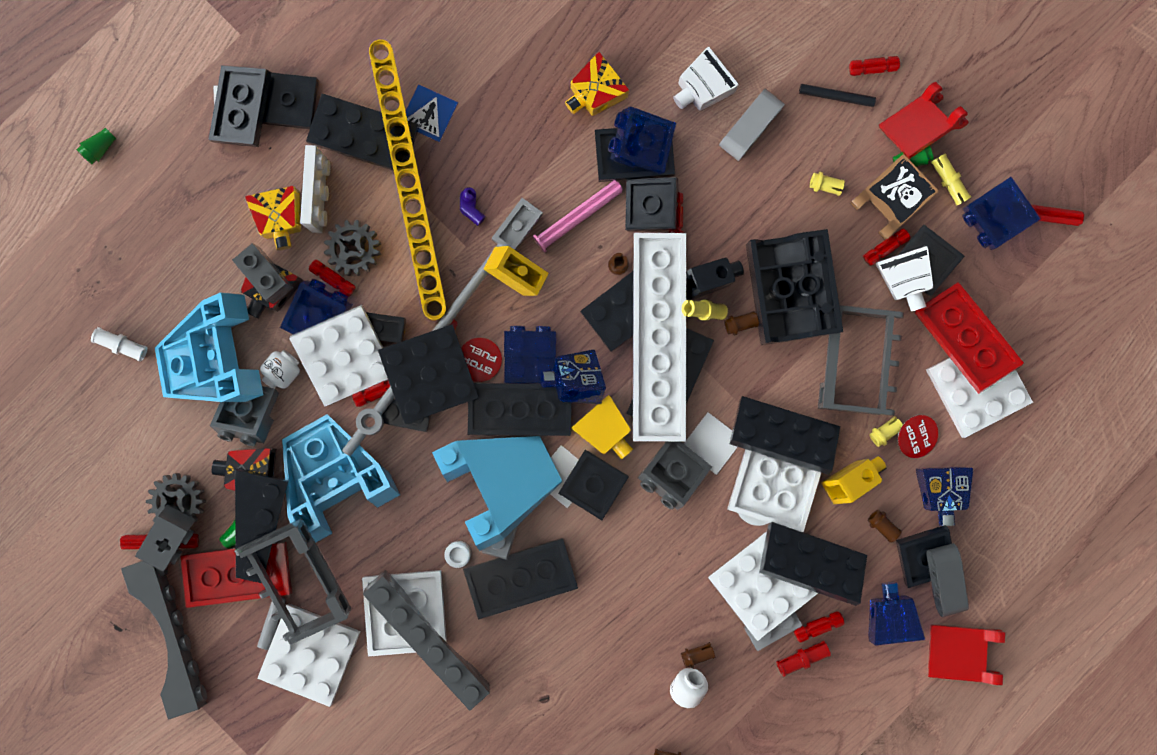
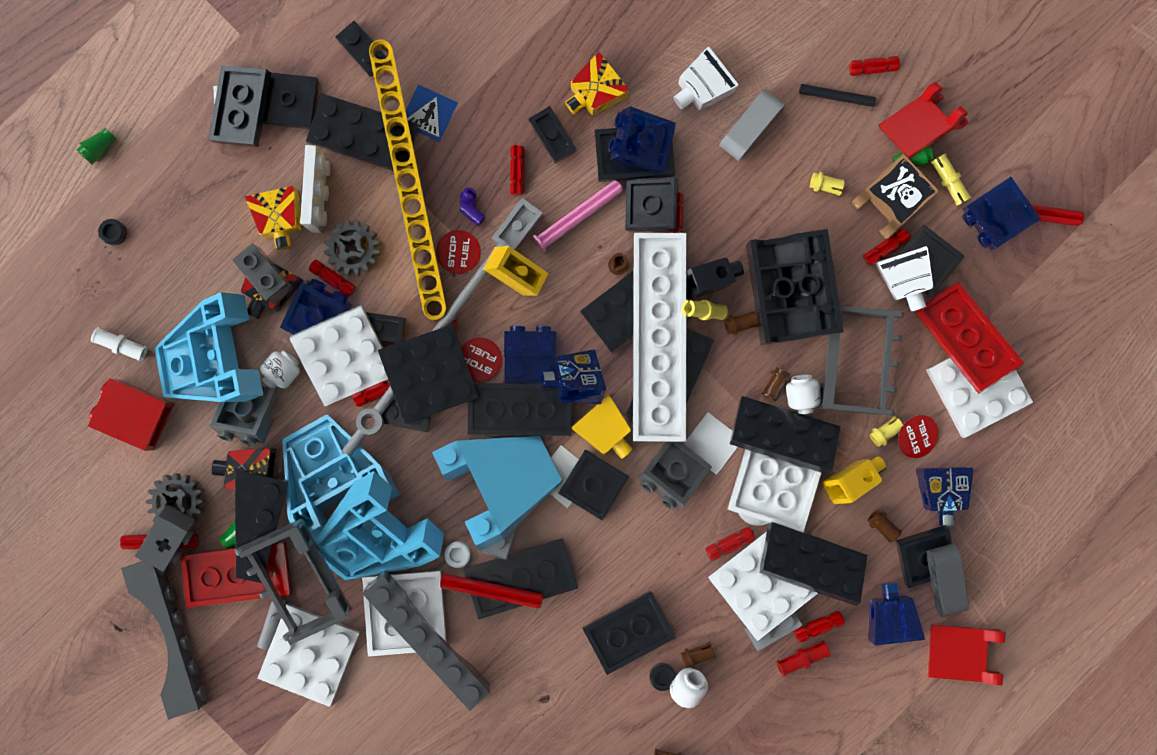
none -> red brick [88,378,175,451]
none -> black tile [98,219,127,246]
none -> medium azure wedge [314,471,444,580]
none -> black plate [335,21,386,77]
none -> red sticker [436,230,481,274]
none -> red axle [440,573,543,608]
none -> red axle [510,145,524,196]
none -> black plate [528,106,577,164]
none -> black plate [582,590,676,675]
none -> black tile [649,663,676,691]
none -> red axle [705,527,755,561]
none -> reddish brown pin [761,367,790,401]
none -> white head [786,374,822,414]

